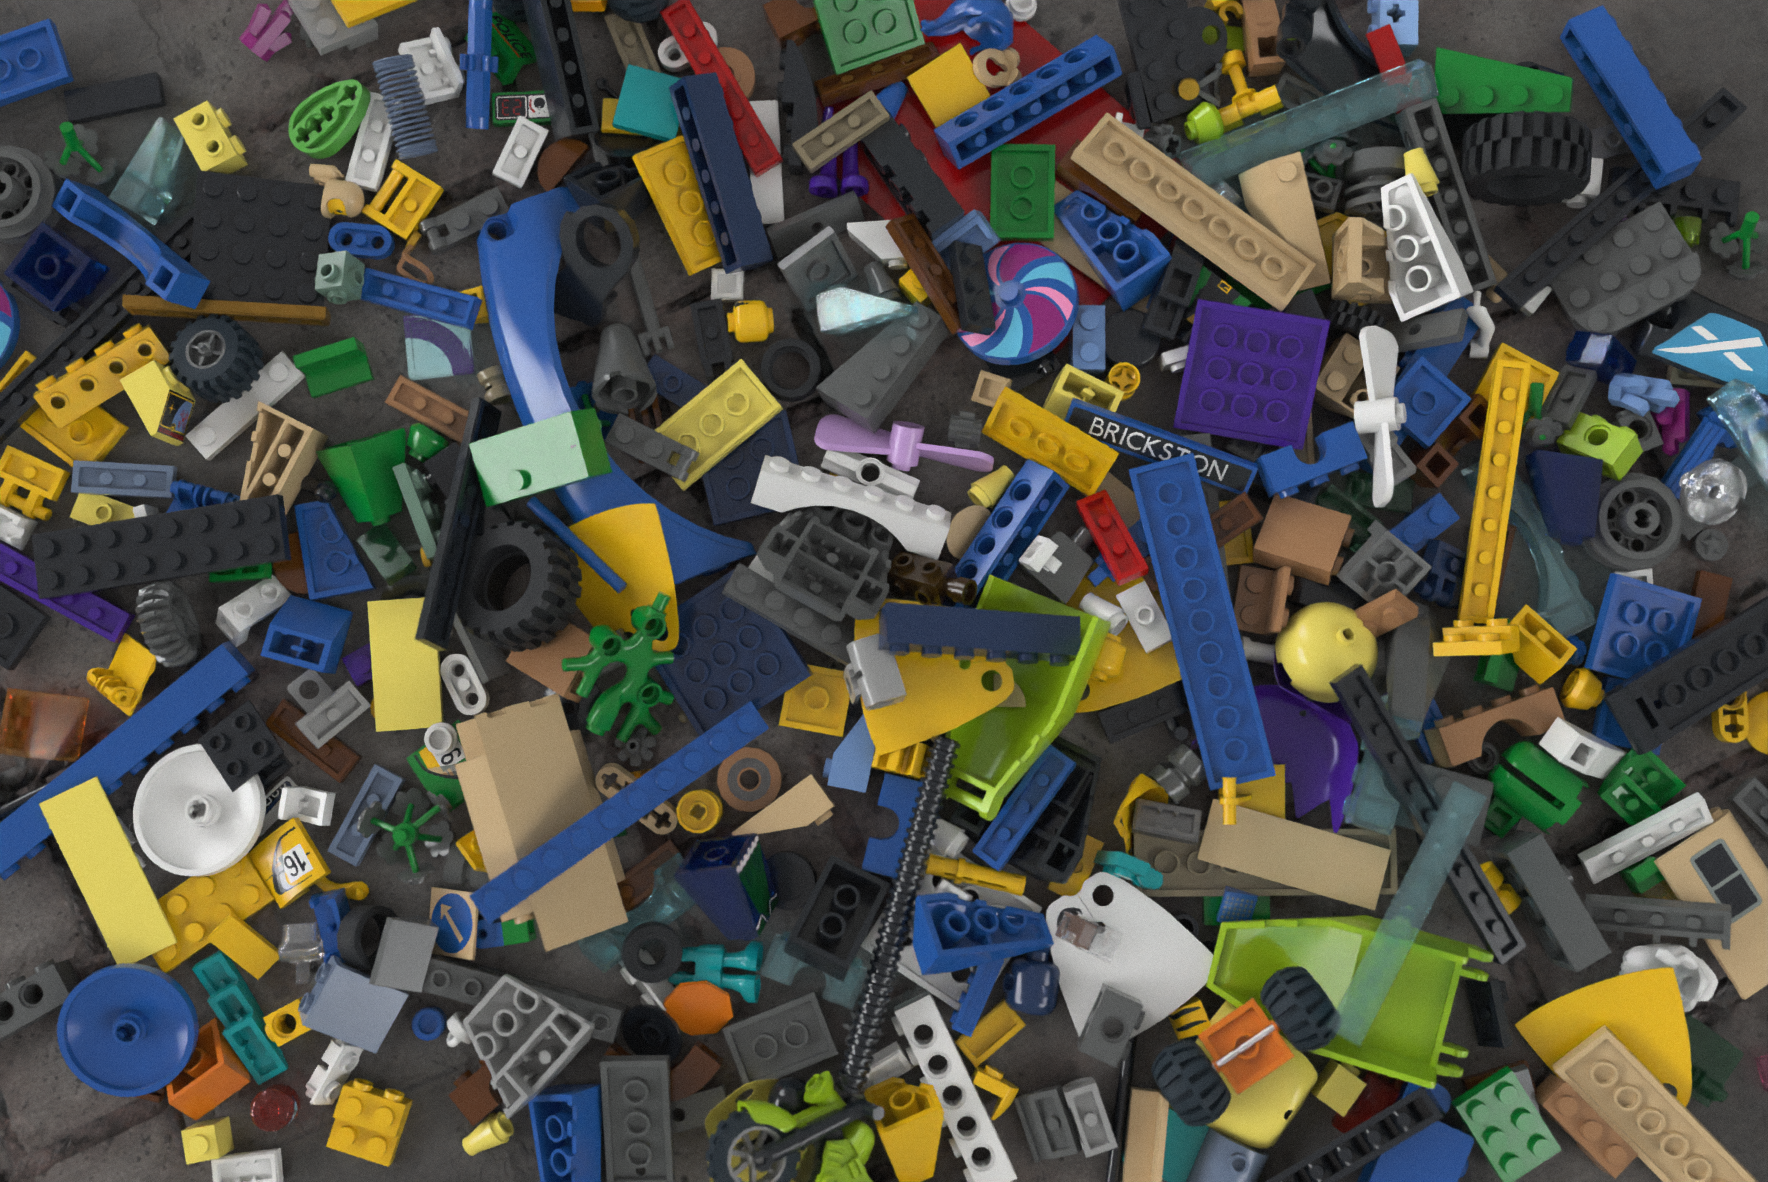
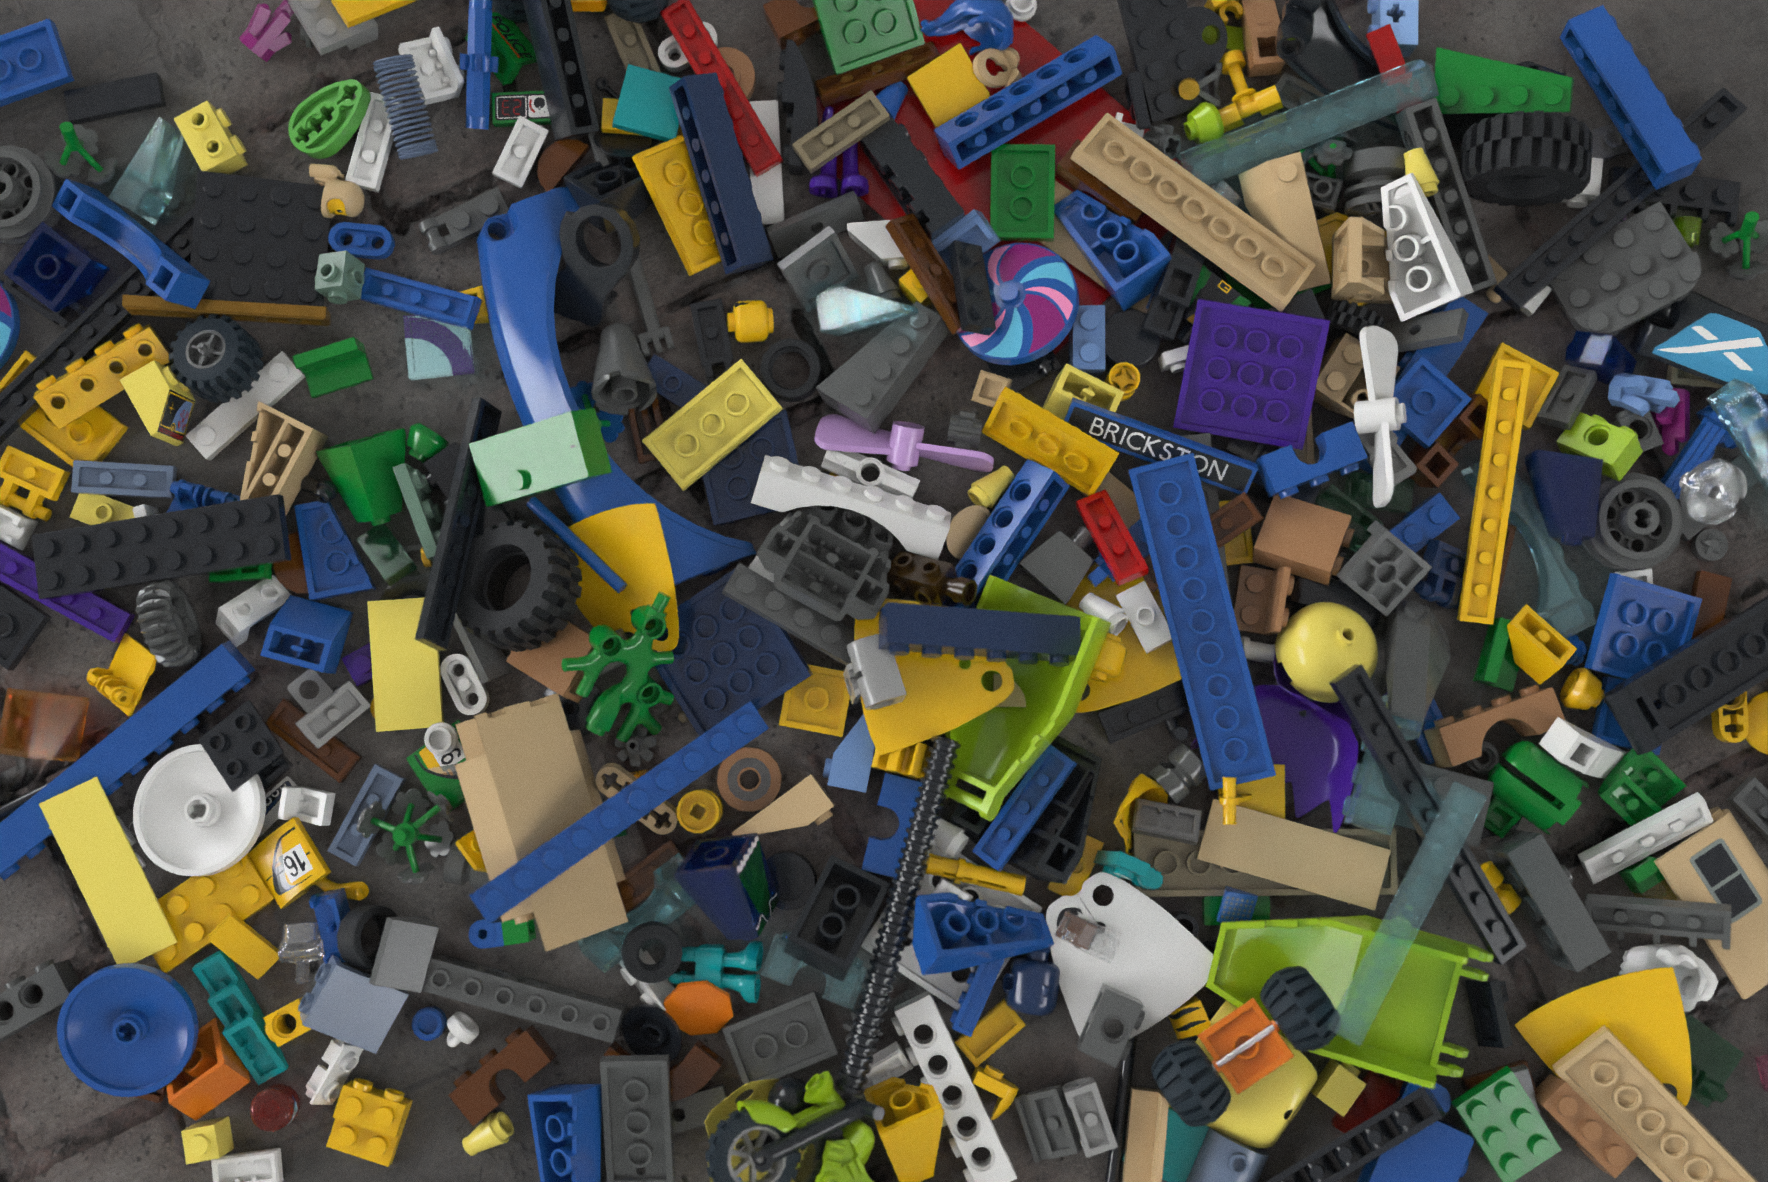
yellow plate [361,159,444,242] -> none
medium nougat tile [385,375,469,443] -> none
medium nougat piece [396,231,434,285] -> none
piece [429,887,478,960] -> none
light grey wedge [463,974,595,1119] -> none
dark tan wheel [477,365,513,406] -> none
dark grey plate [604,413,700,482] -> none
white tile [711,268,744,302] -> none
white tile [1018,535,1062,574] -> none
medium nougat plate [1354,589,1418,638] -> none
yellow plate [1433,618,1520,656] -> none
white piece [1466,291,1495,359] -> none
dark grey plant [1519,382,1564,452] -> none

